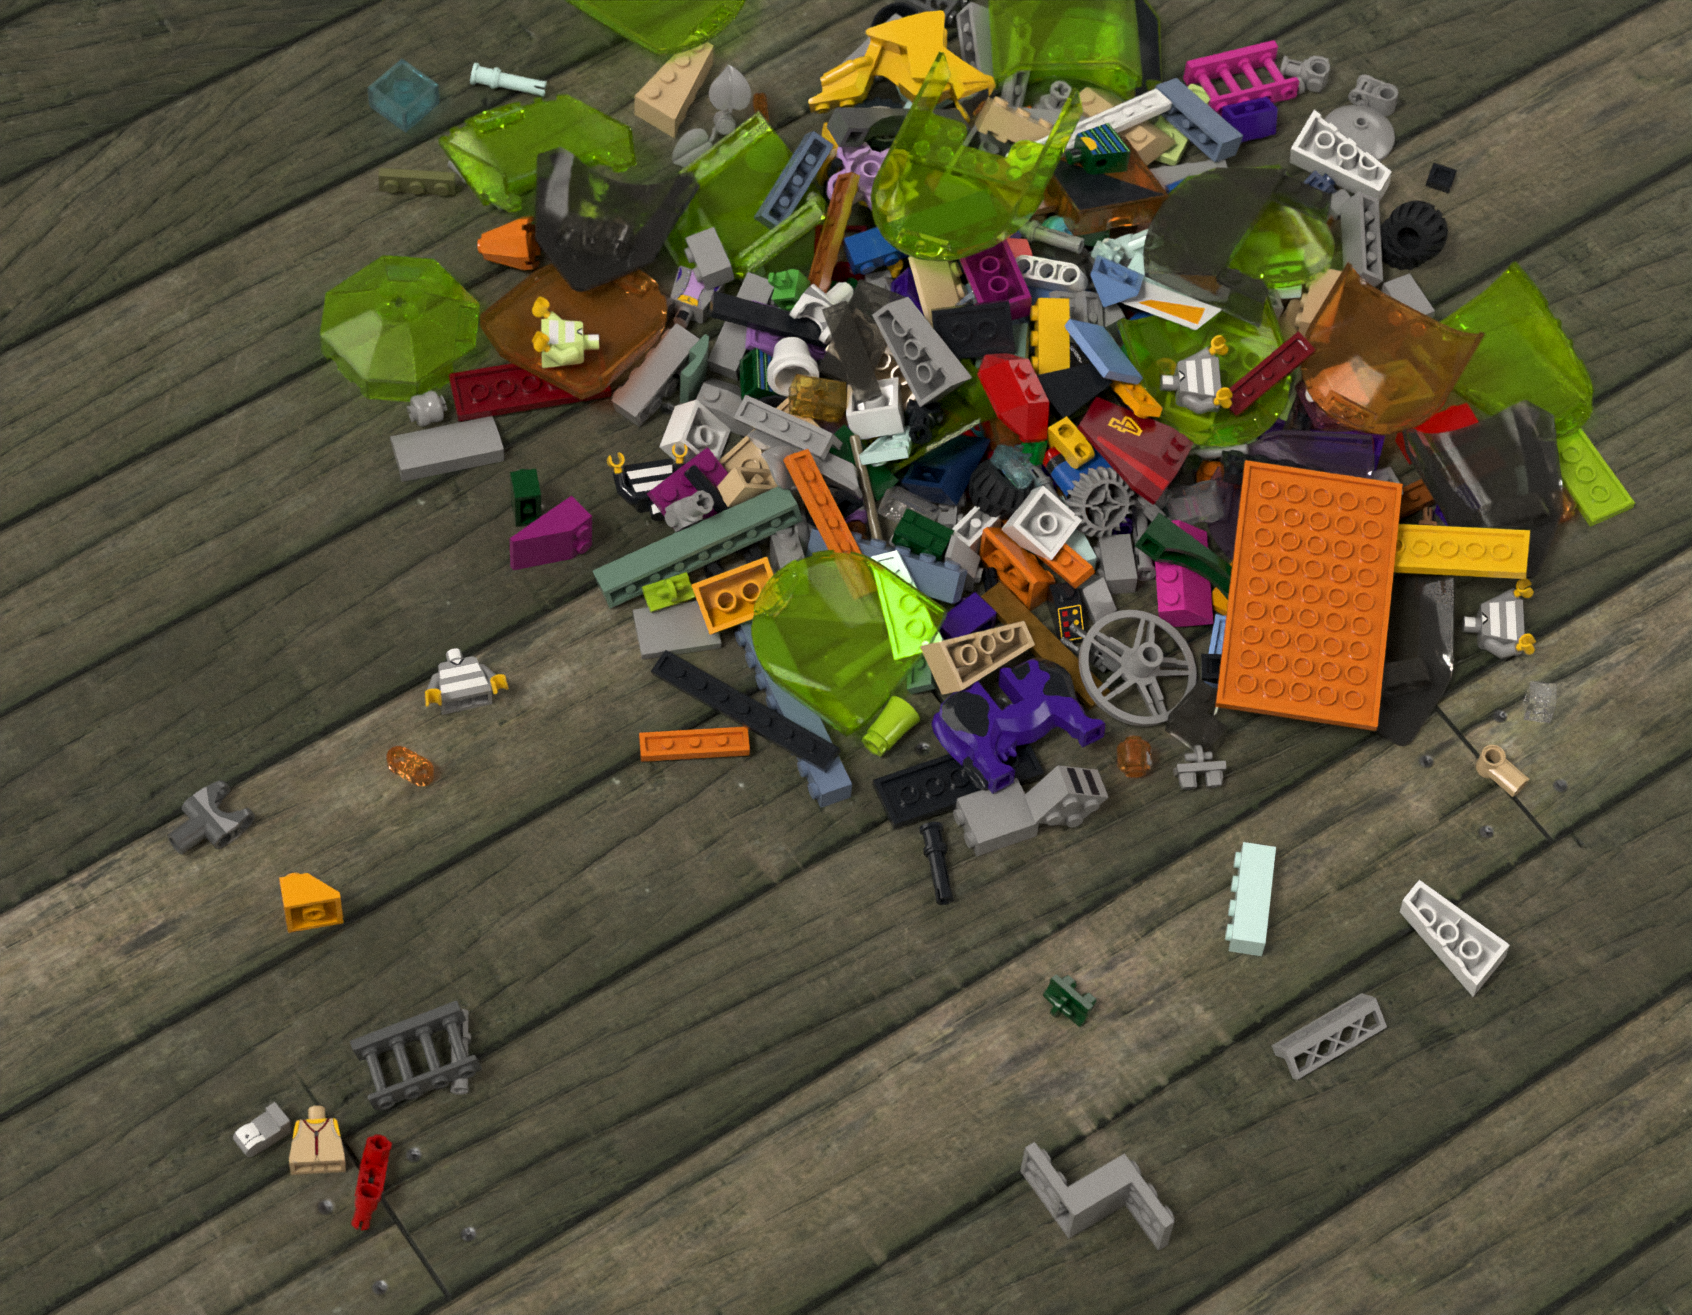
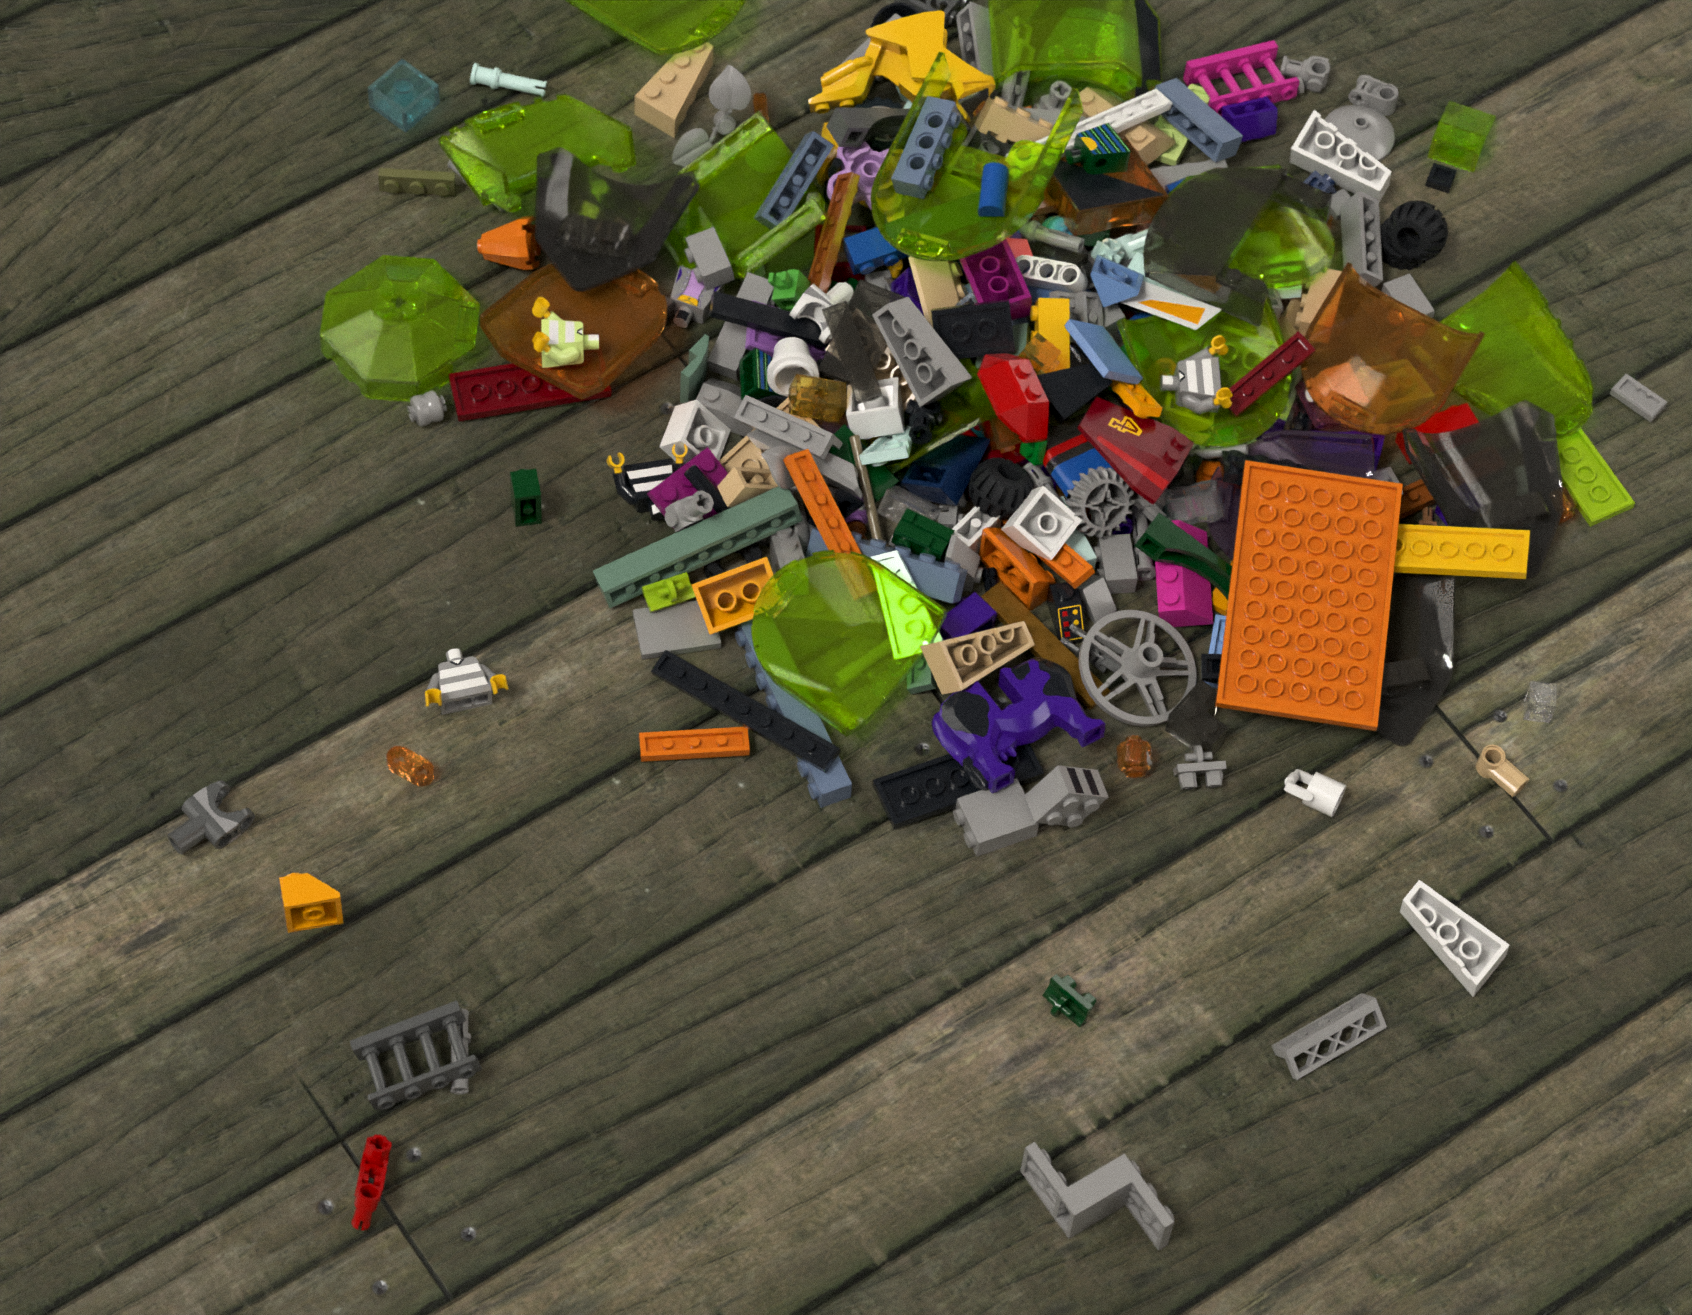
light grey leg [233,1102,292,1157] -> none
tan torso [289,1106,346,1175] -> none
light grey slope [390,416,504,482] -> none
magenta slope [509,496,592,570] -> none
light grey wedge [611,323,700,427] -> none
lime plant [862,696,920,757] -> none
black pin [919,822,954,905] -> none
clear light blue bar [990,444,1032,489] -> none
yellow leg [1046,416,1095,469] -> none
light aqua brick [1225,842,1276,956] -> none
torso [1462,578,1536,659] -> none
none -> sand blue brick [891,96,961,199]
none -> blue brick [978,162,1009,216]
none -> clear yellow brick [1018,332,1061,375]
none -> white piece [1284,769,1346,817]
none -> clear neon green slope [1427,101,1496,173]
none -> light grey plate [1610,374,1667,422]

